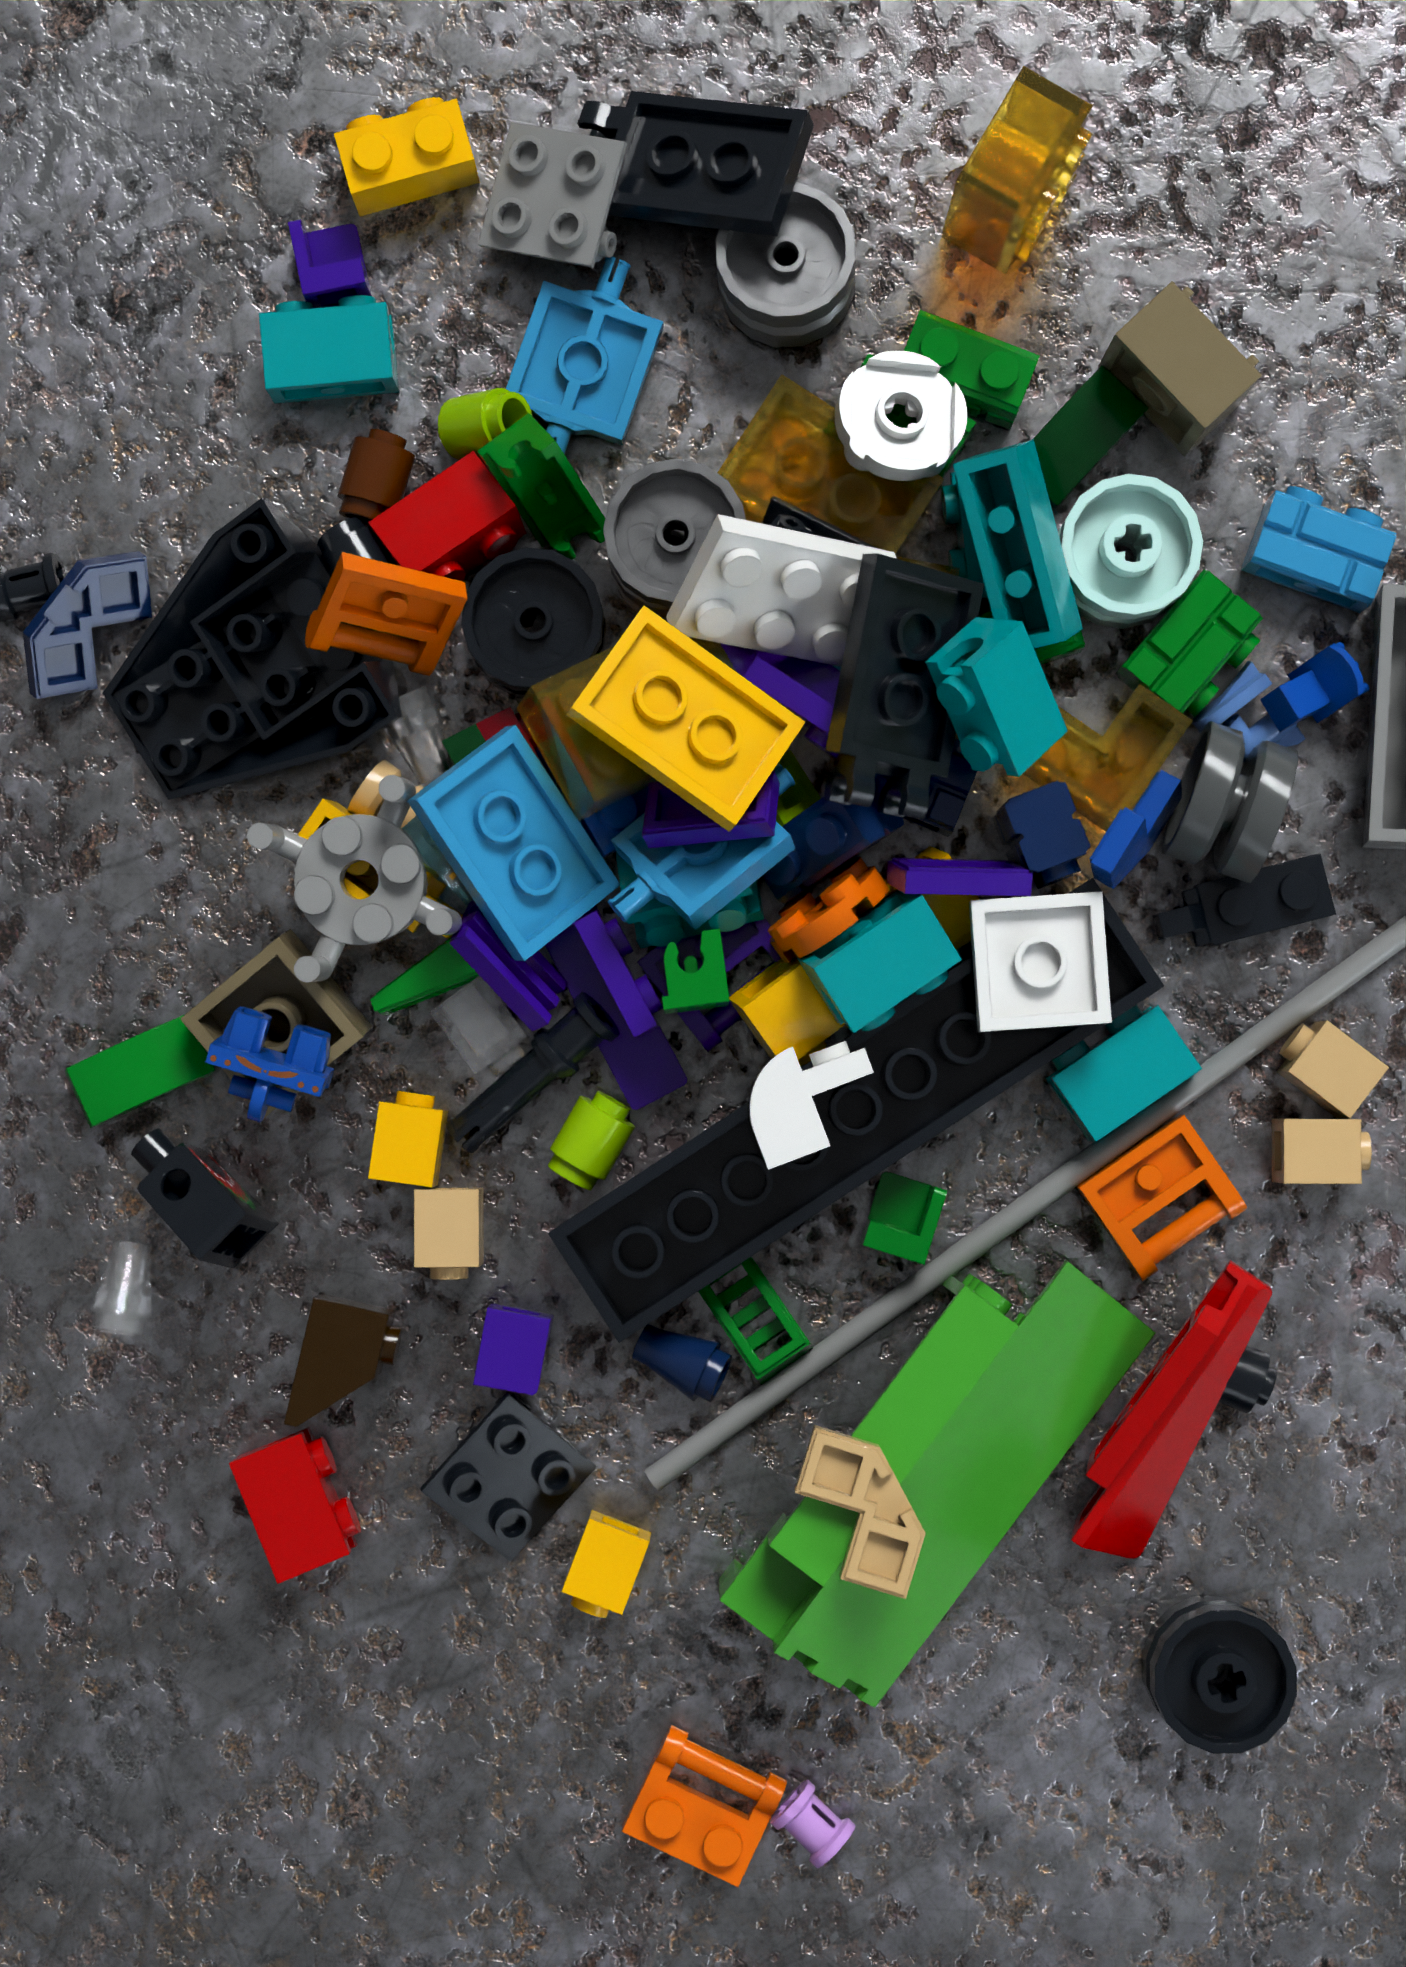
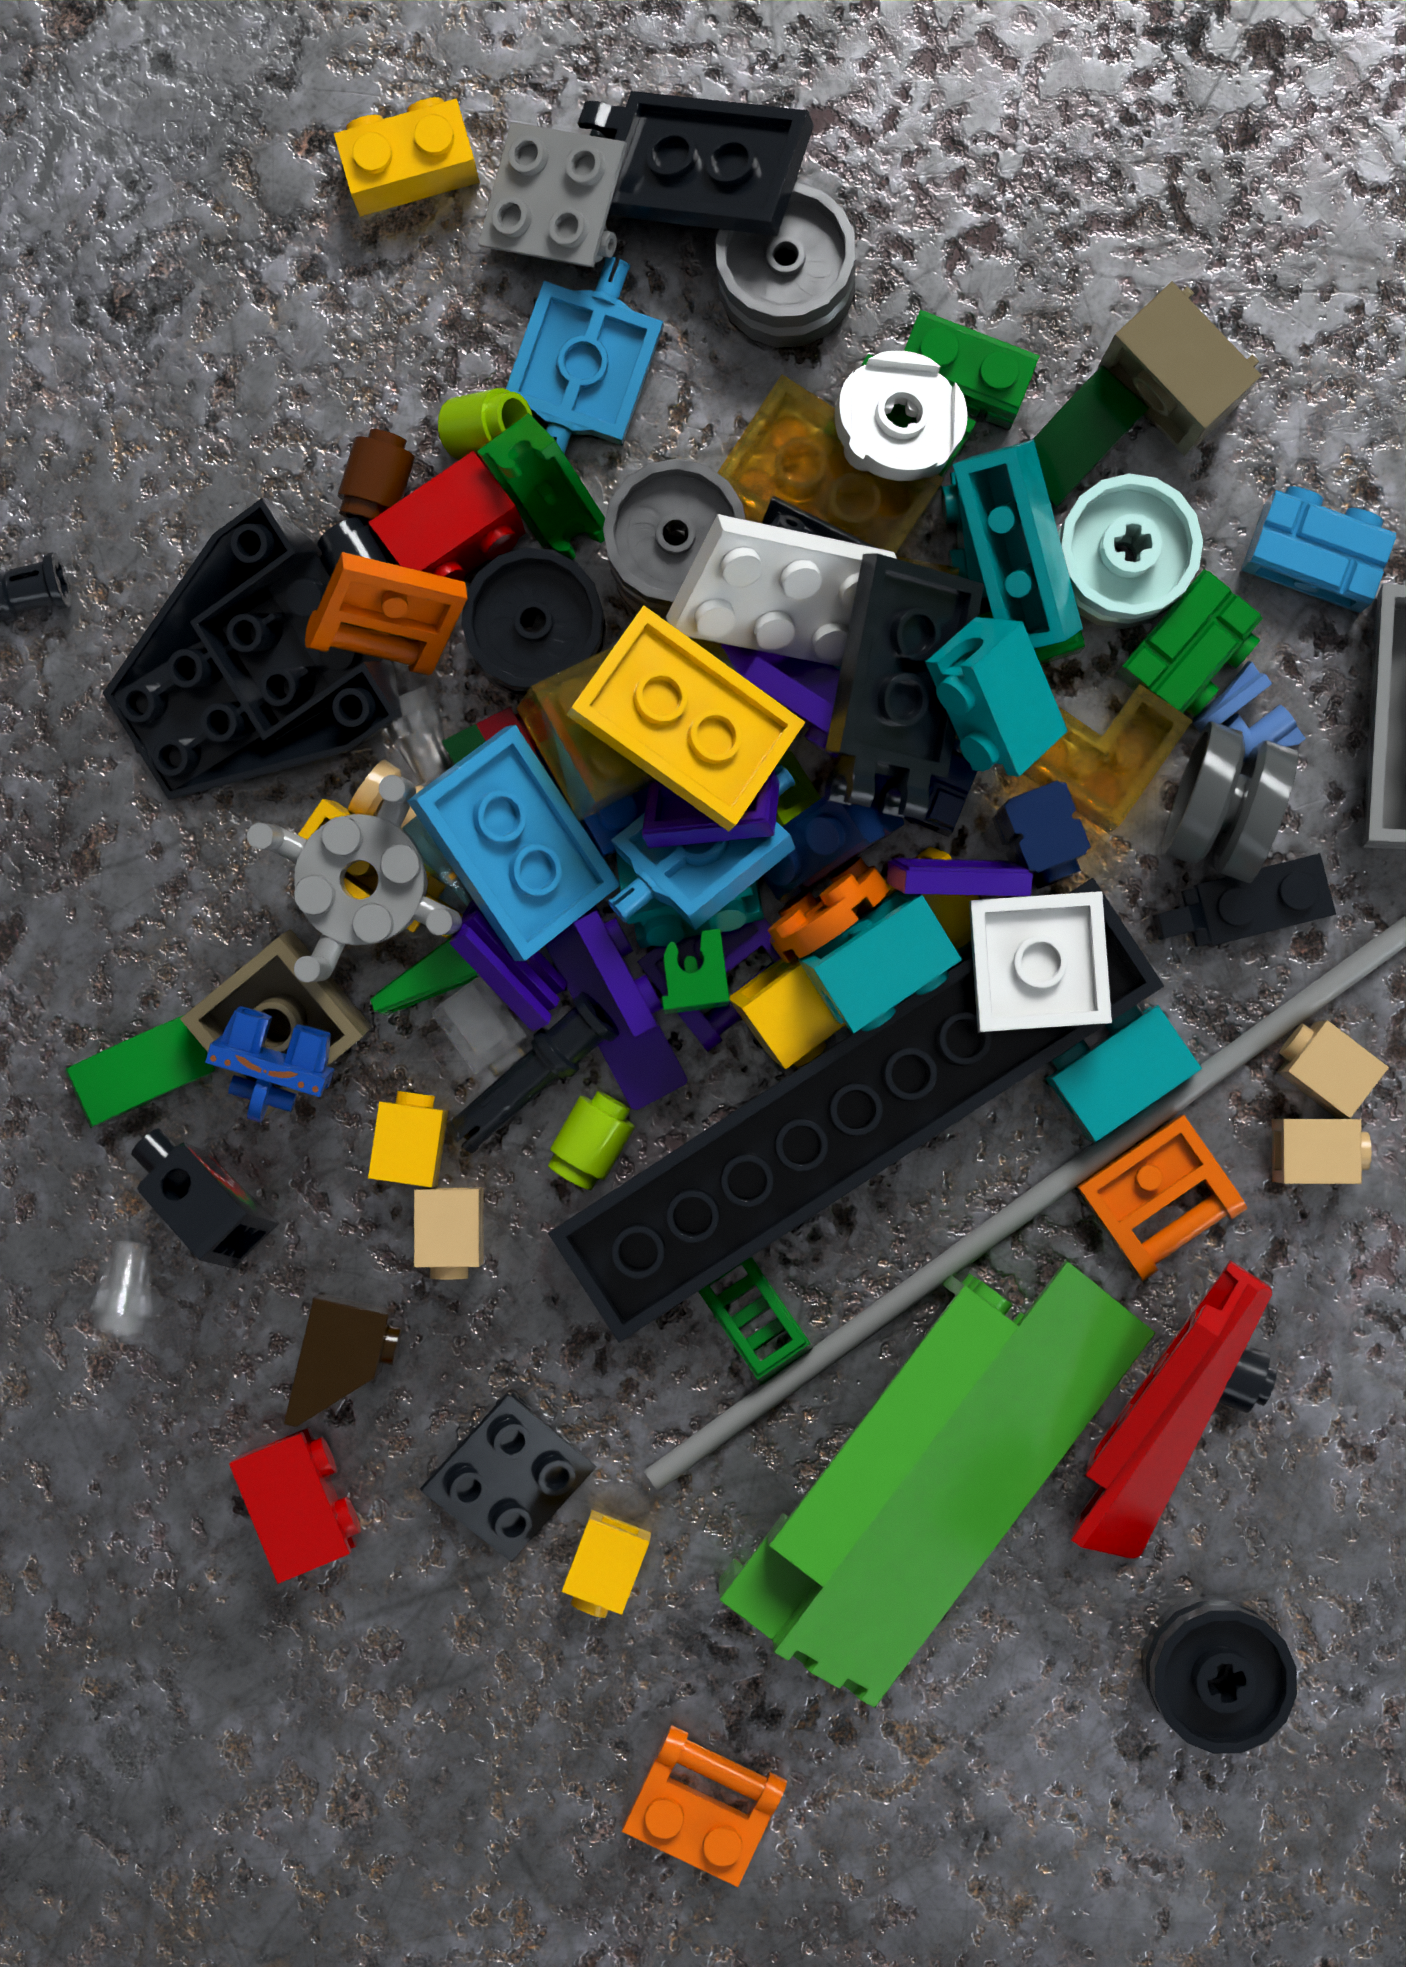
dark blue tile [23,551,152,699] -> none
teal brick [259,295,399,404] -> none
dark purple panel [288,219,372,308] -> none
dark purple panel [473,1303,554,1395] -> none
dark blue cone [632,1324,732,1402] -> none
white brick [749,1041,874,1170] -> none
lavender bush [770,1779,856,1869] -> none
tan tile [794,1425,926,1599] -> none
green panel [860,1171,947,1265] -> none
clear yellow brick [941,66,1094,274] -> none
blue tile [1090,770,1182,889] -> none
blue piece [1260,642,1370,732] -> none

